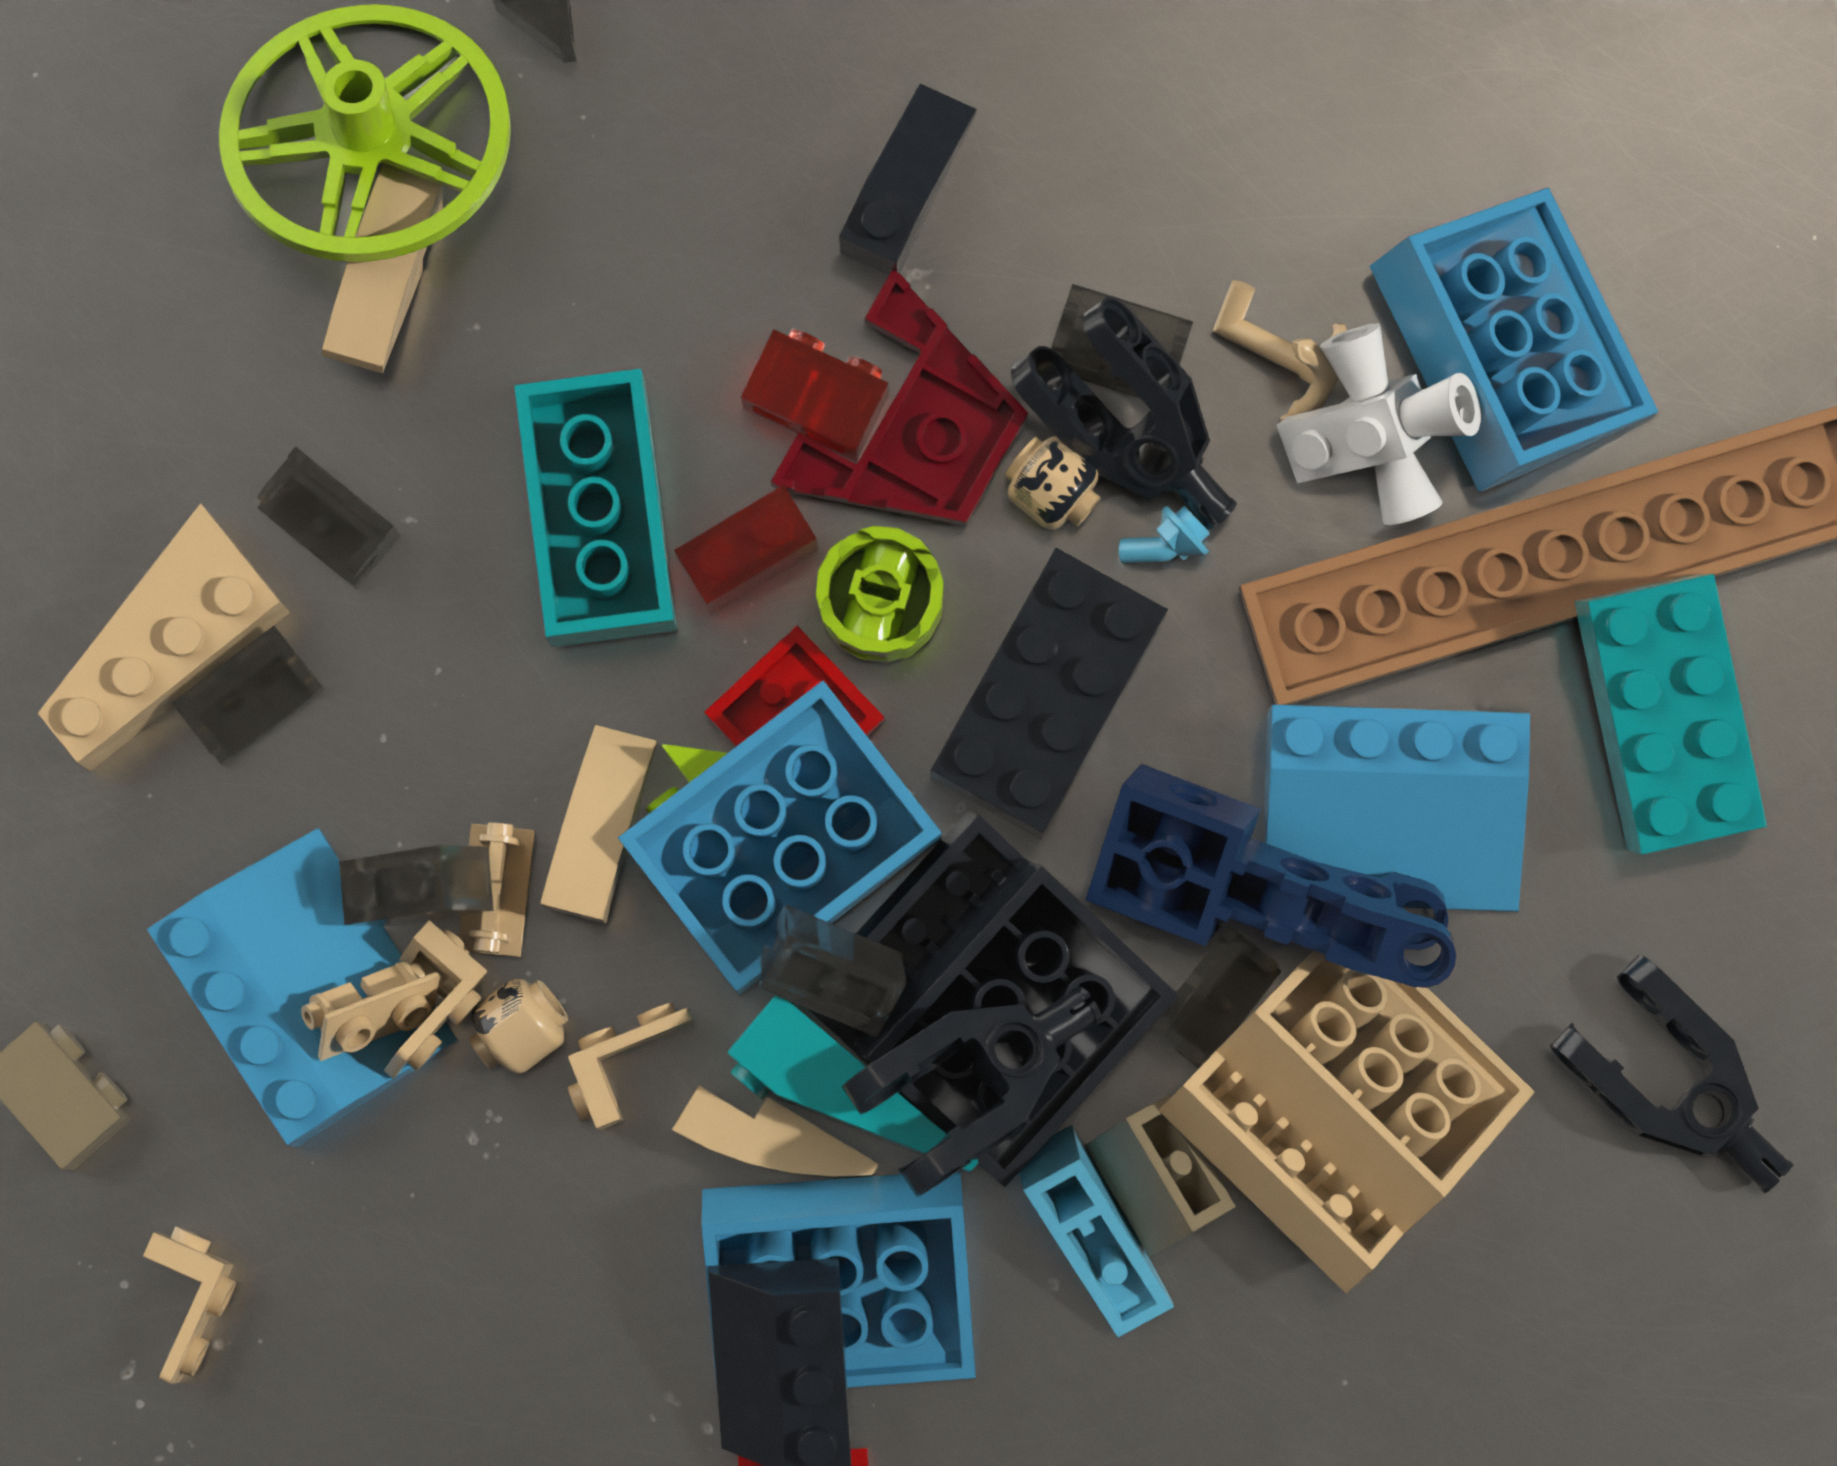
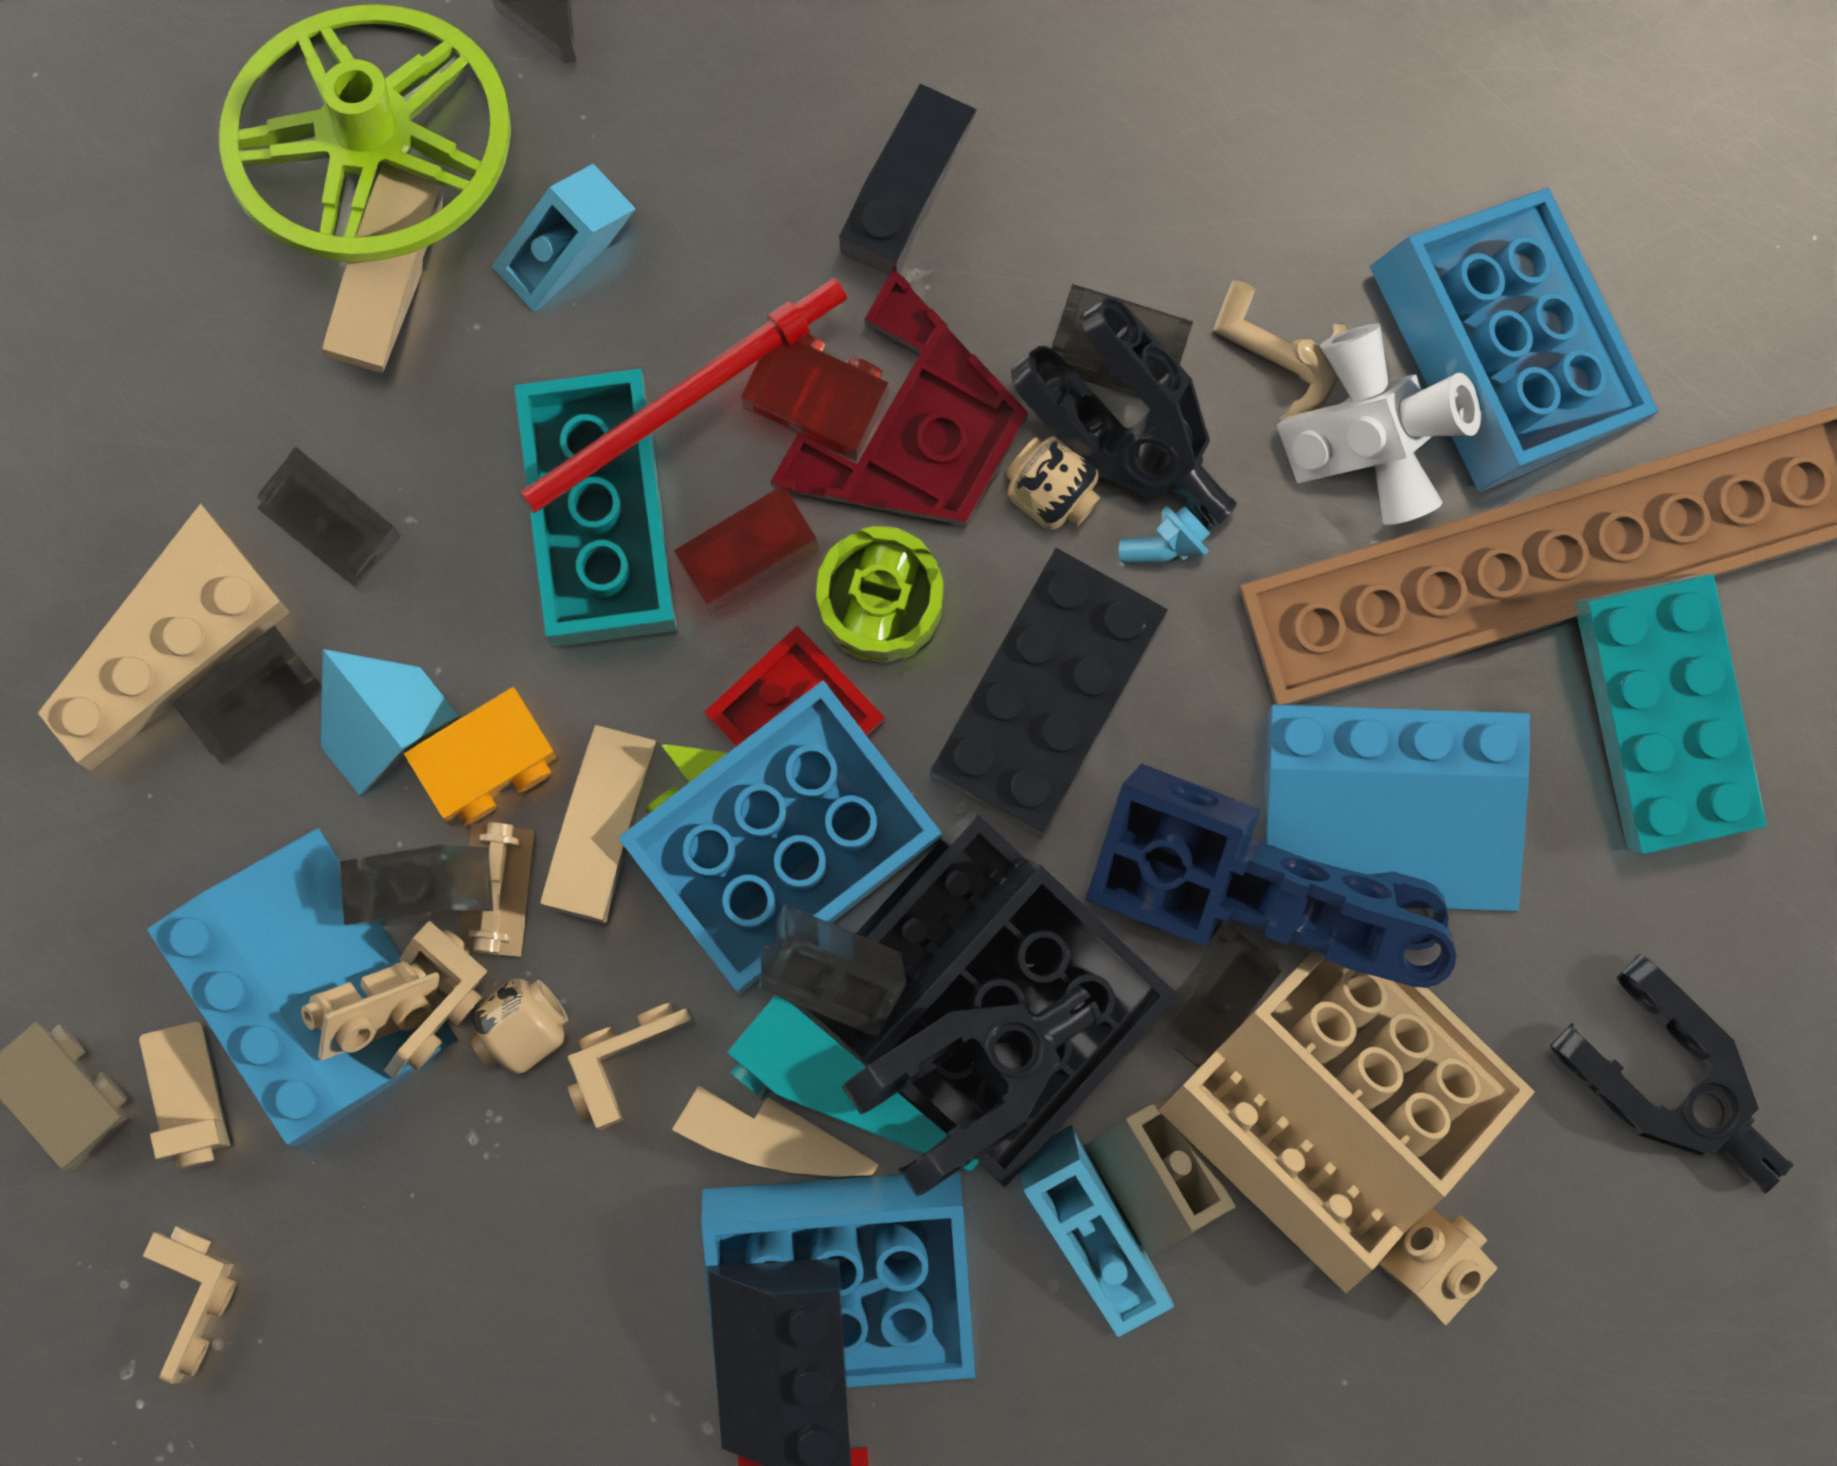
none -> tan bracket [139,1022,231,1169]
none -> medium azure slope [320,649,460,797]
none -> light orange brick [403,686,558,826]
none -> medium azure slope [491,164,636,312]
none -> red bar [519,278,847,514]
none -> tan brick [1378,1208,1498,1326]

